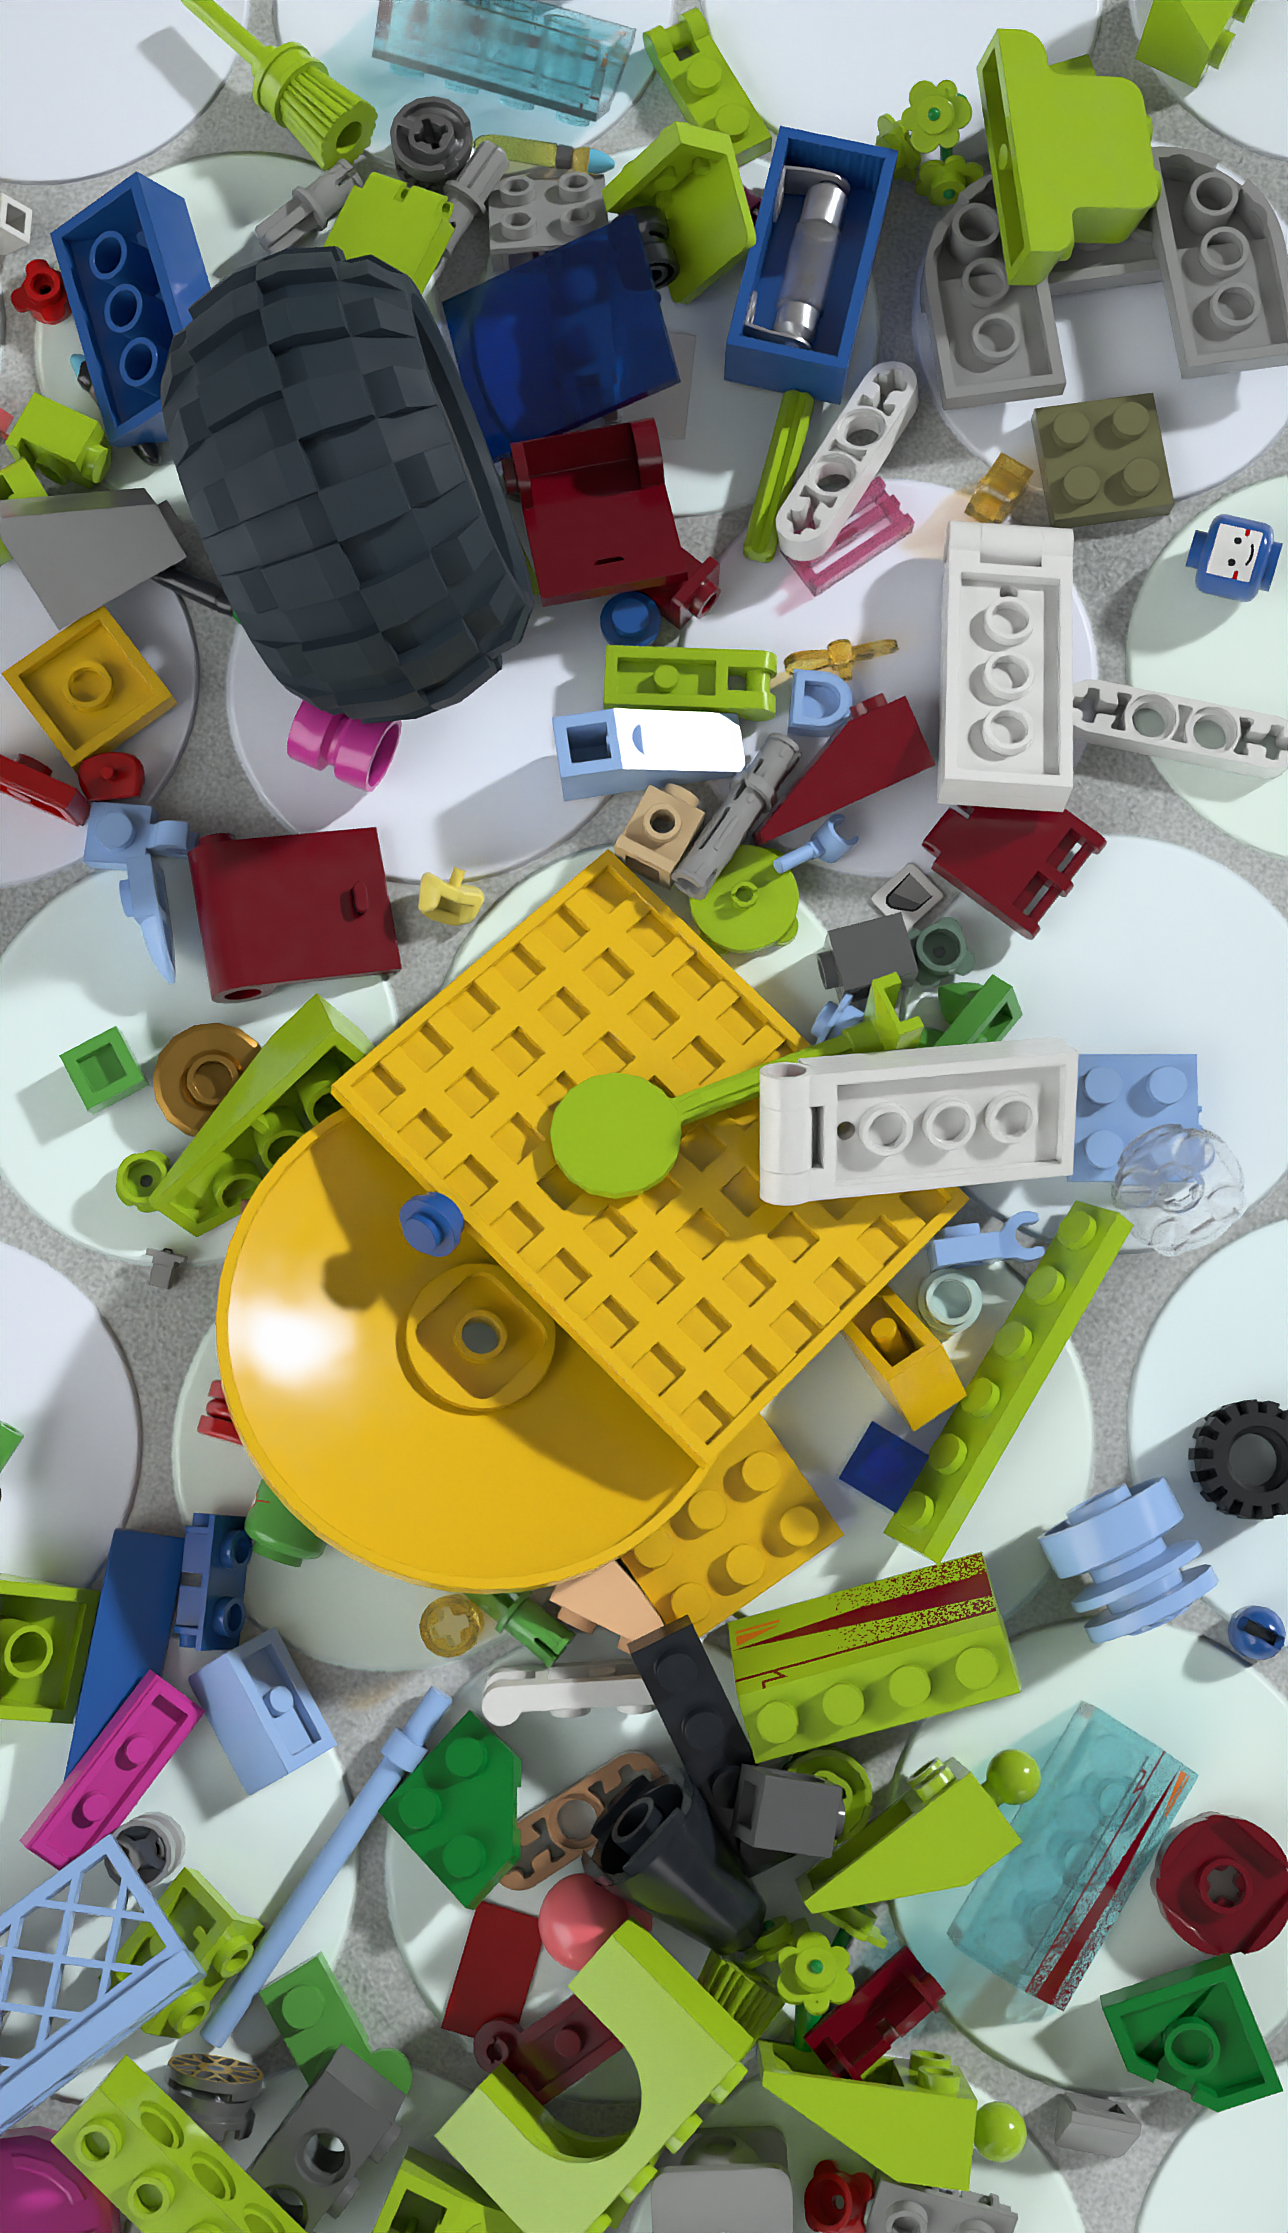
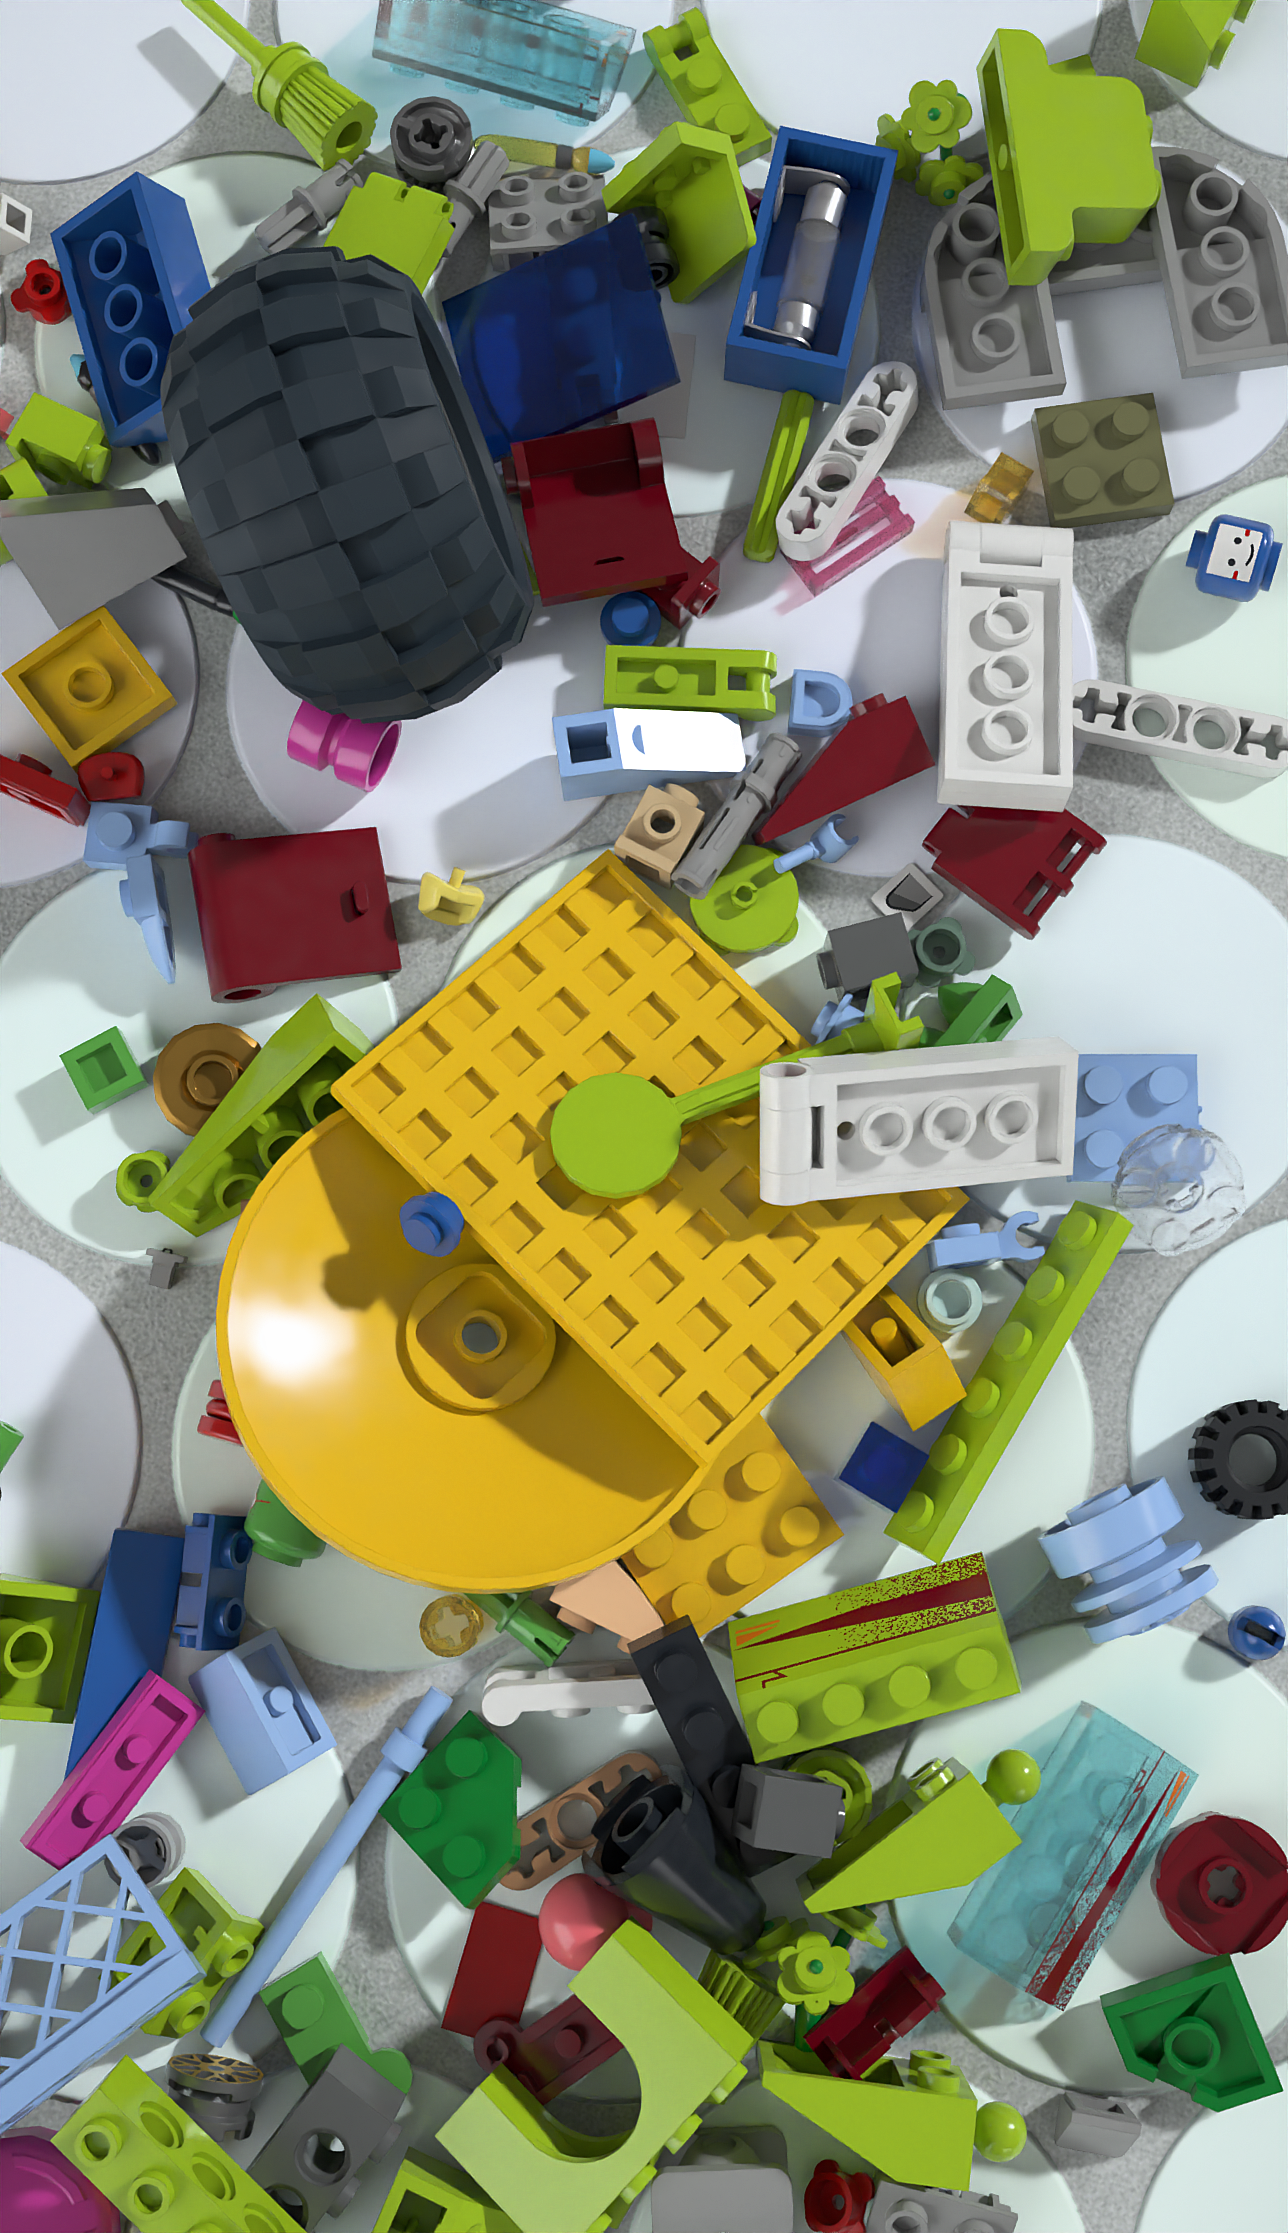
clear yellow piece [783,639,899,682] -> none

